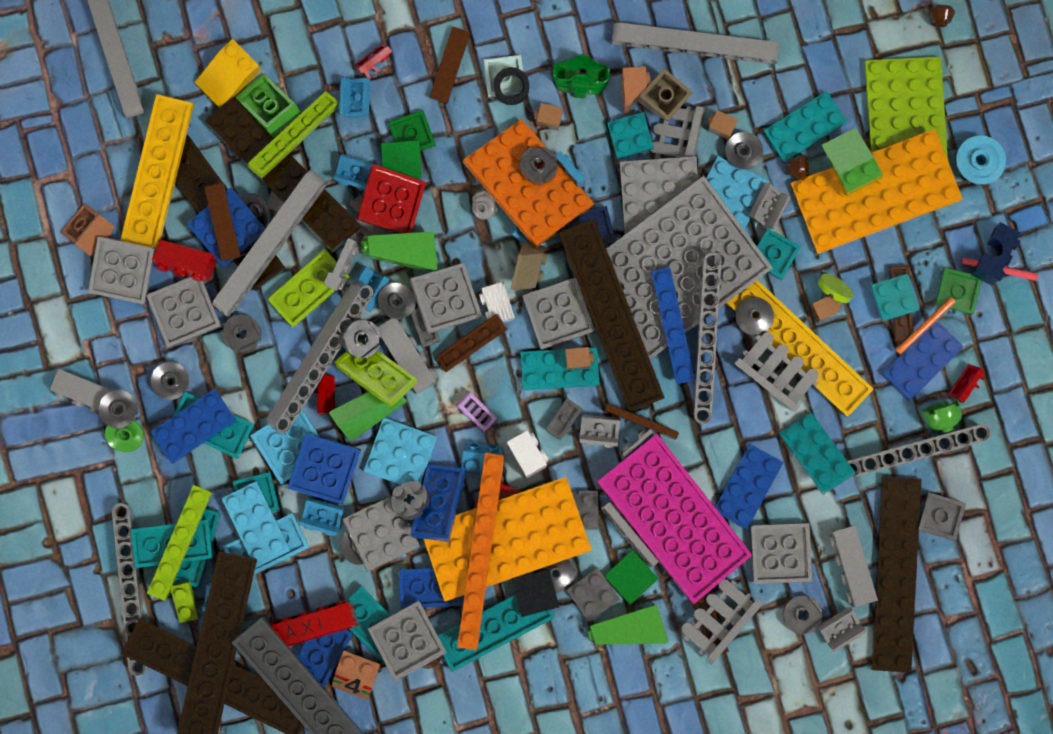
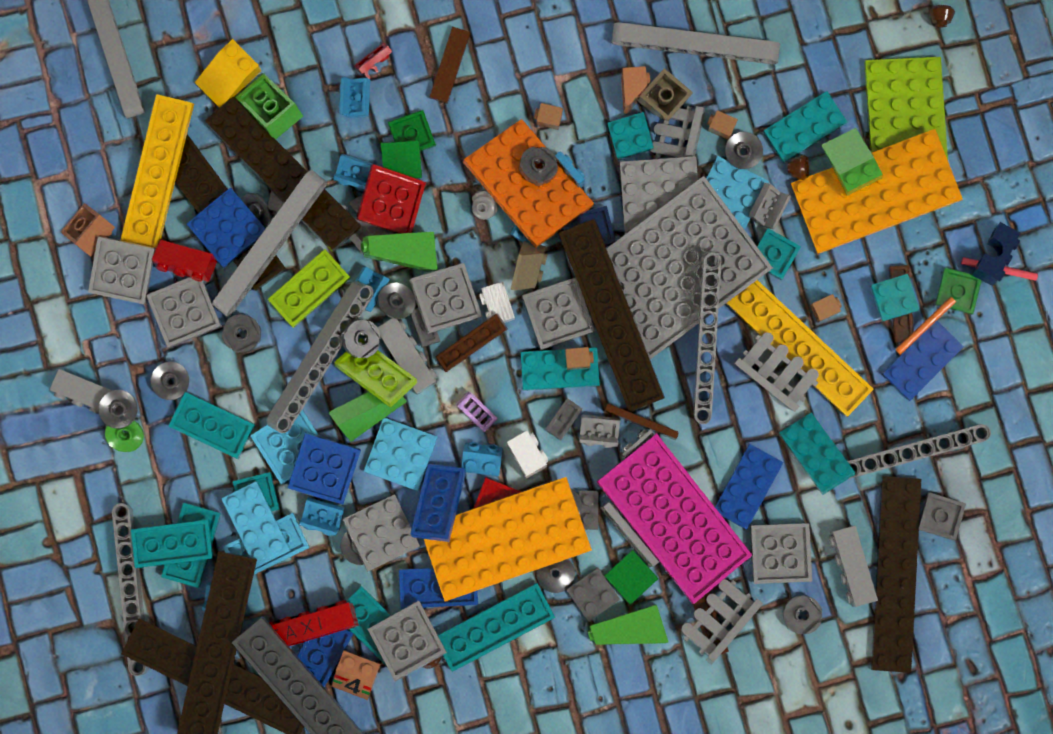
lime plate [147,485,213,601] -> none
blue plate [151,389,237,464] -> none
lime plate [171,581,200,623] -> none
reddish brown tile [204,183,241,262] -> none
lime plate [248,91,339,178] -> none
red plate [313,375,335,415] -> none
light grey plate [324,238,360,291] -> none
flat silver plate [391,481,430,520] -> none
orange plate [457,453,505,650] -> none
light aqua tile [484,55,523,98] -> none
black tyre [493,67,529,105] -> none
black tile [512,569,559,617] -> none
green piece [553,54,610,98] -> none
blue plate [651,267,695,384] -> none
flat silver dish [736,297,774,335] -> none
light grey bracket [817,606,866,652] -> none
lime tile [818,274,854,303] -> none
bright green cylinder [922,399,962,433] -> none
red plate [948,364,985,403] -> none
medium azure gear [956,135,1006,185] -> none

